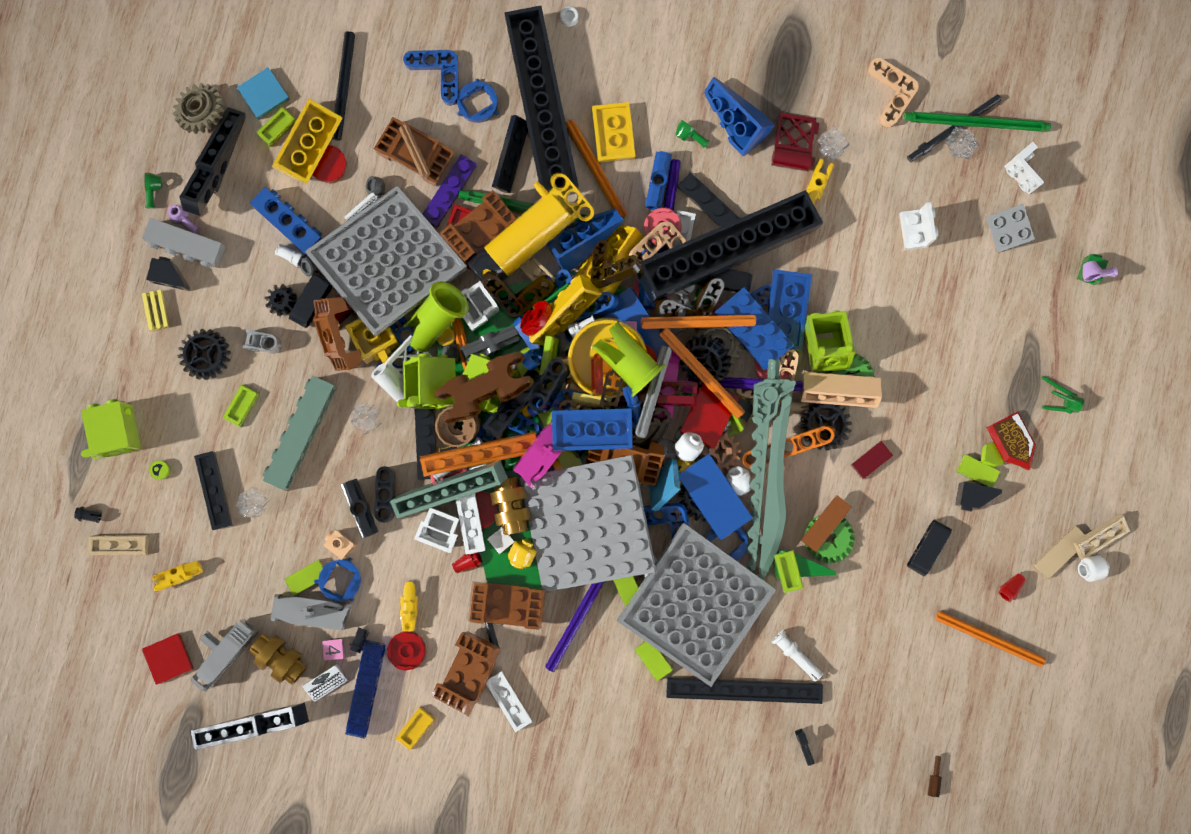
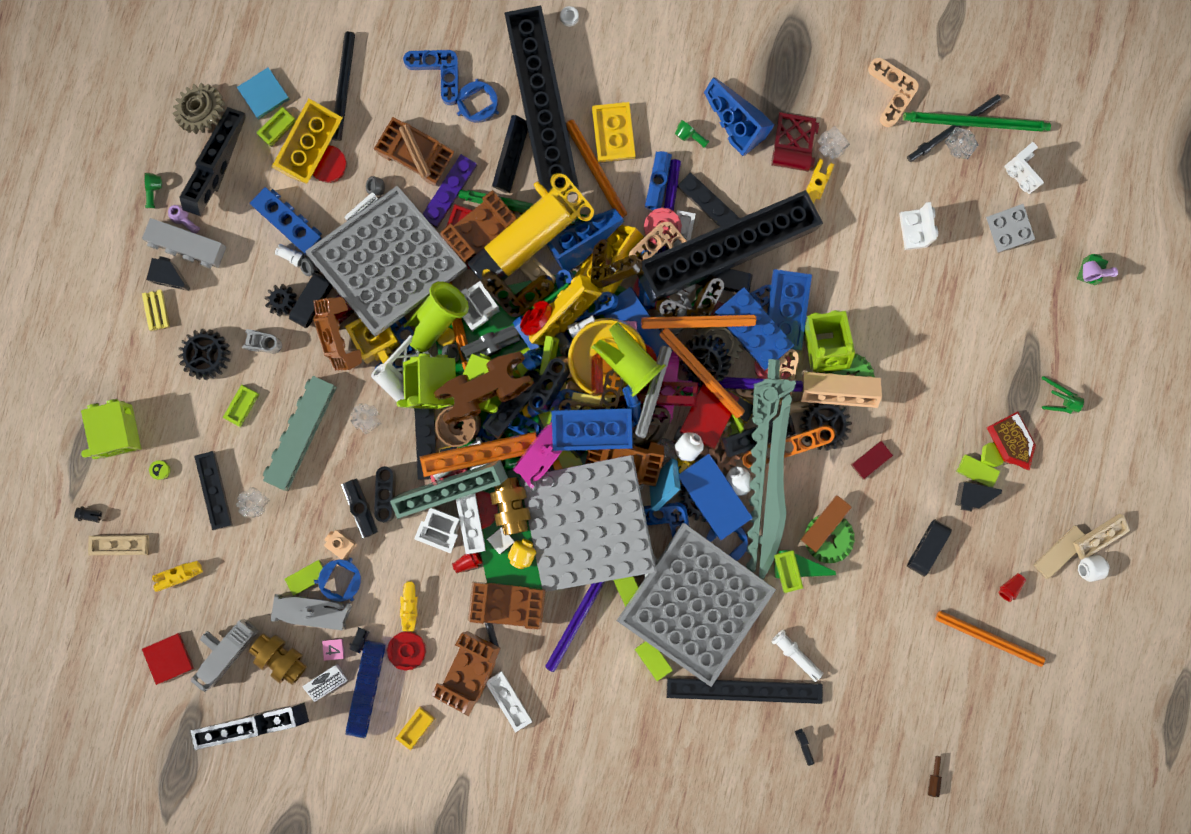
none -> black plate [722,415,796,457]

